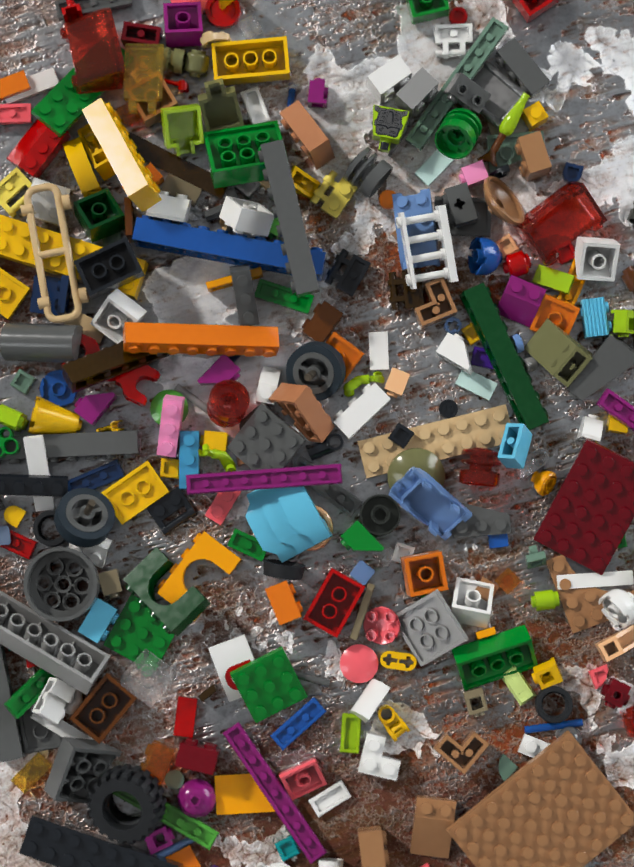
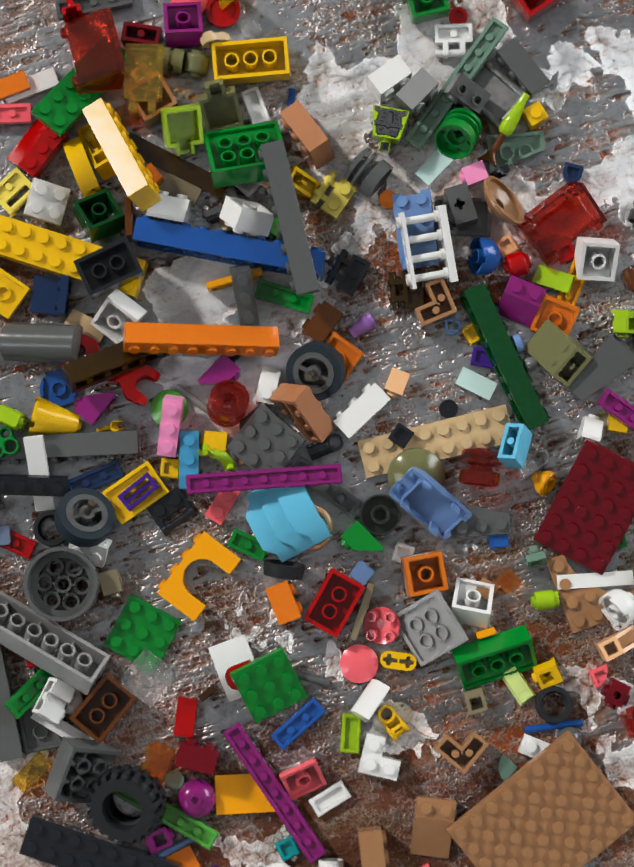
yellow tile [4,505,27,528] -> none
sand green tile [10,369,37,395] -> none
tan bar [20,183,89,323] -> none
medium azure brick [77,598,119,643] -> none
dark green arch [123,547,211,636] -> none
red hand [164,78,189,93] -> none
magenta brick [308,78,328,109] -> none
lime arm [343,371,385,397] -> none
white tile [368,332,389,371] -> none
white slope [436,333,473,375] -> none
medium nougat brick [515,131,552,182] -> none
medium azure brick [579,297,612,340] -> none
none -> dark purple tile [117,472,160,511]
none -> medium lavender cone [348,312,377,338]

